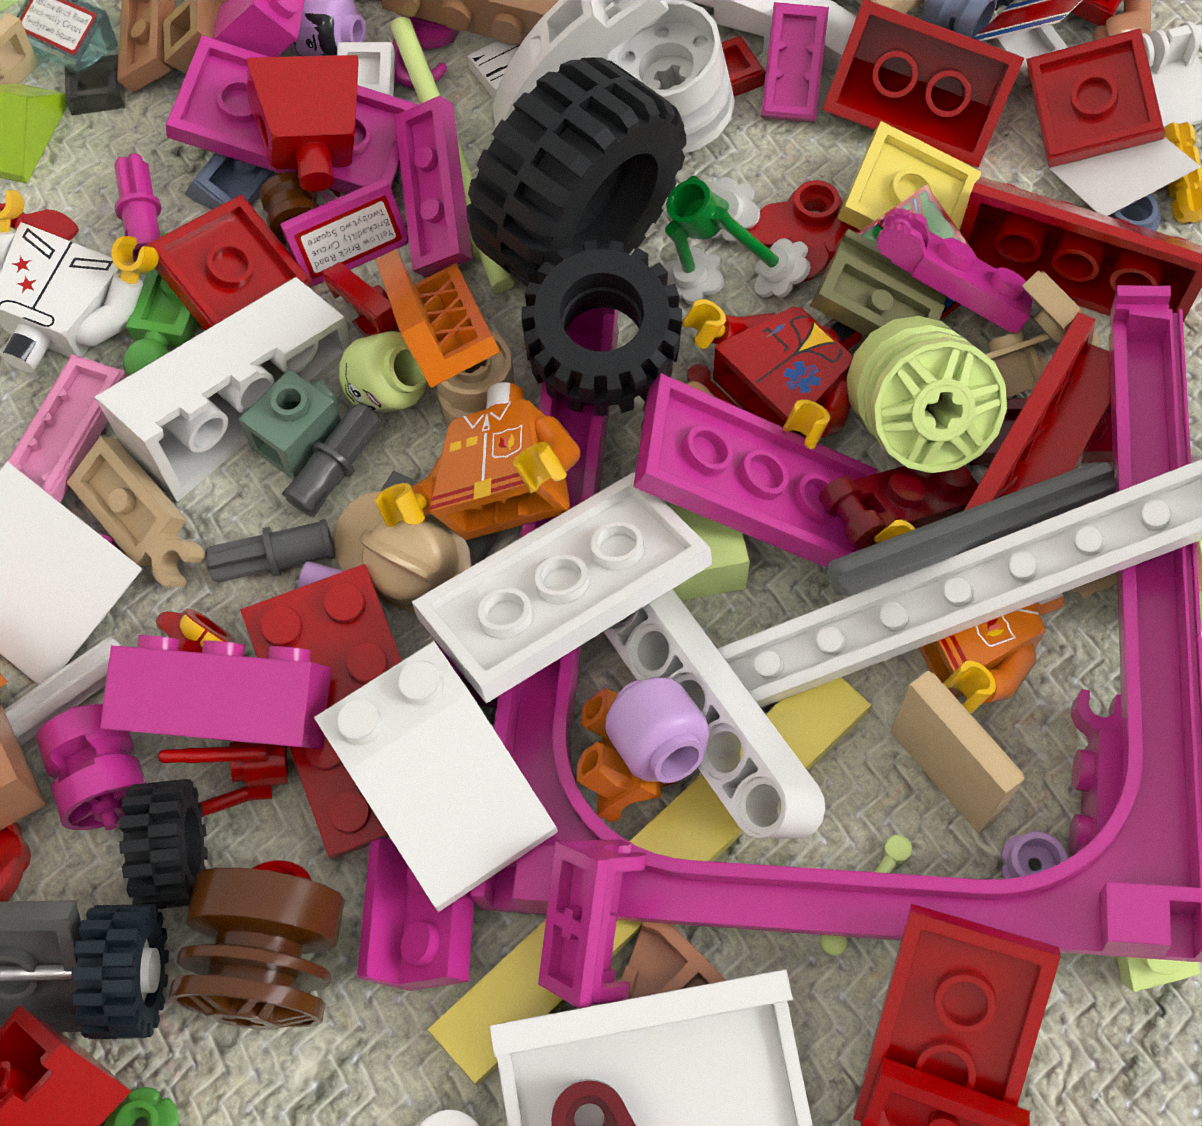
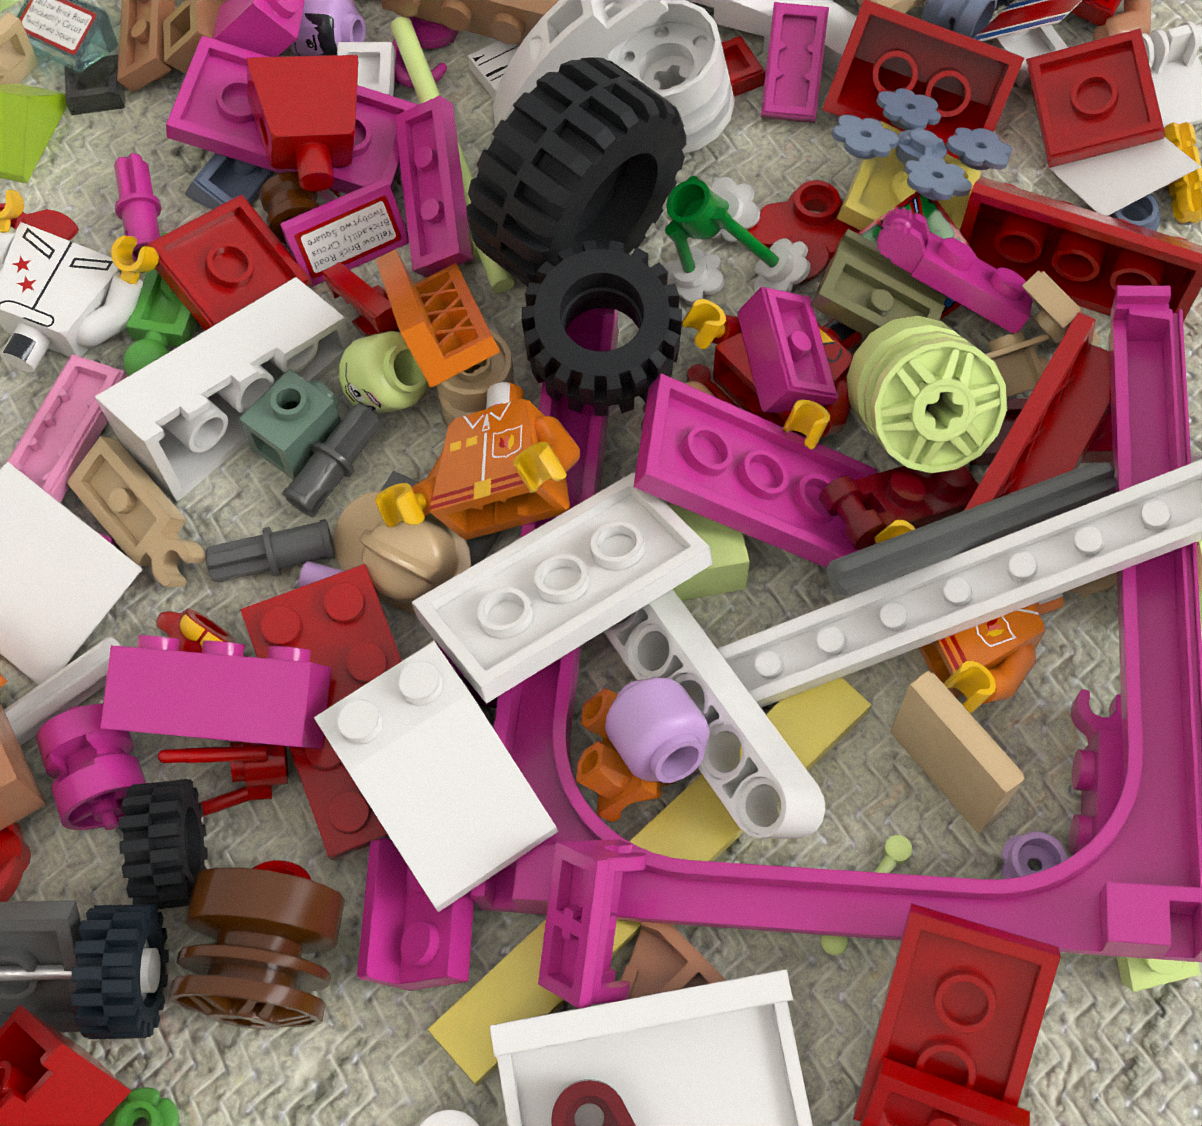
none -> dark pink slope [738,286,838,413]
none -> sand blue plant [832,88,1012,201]

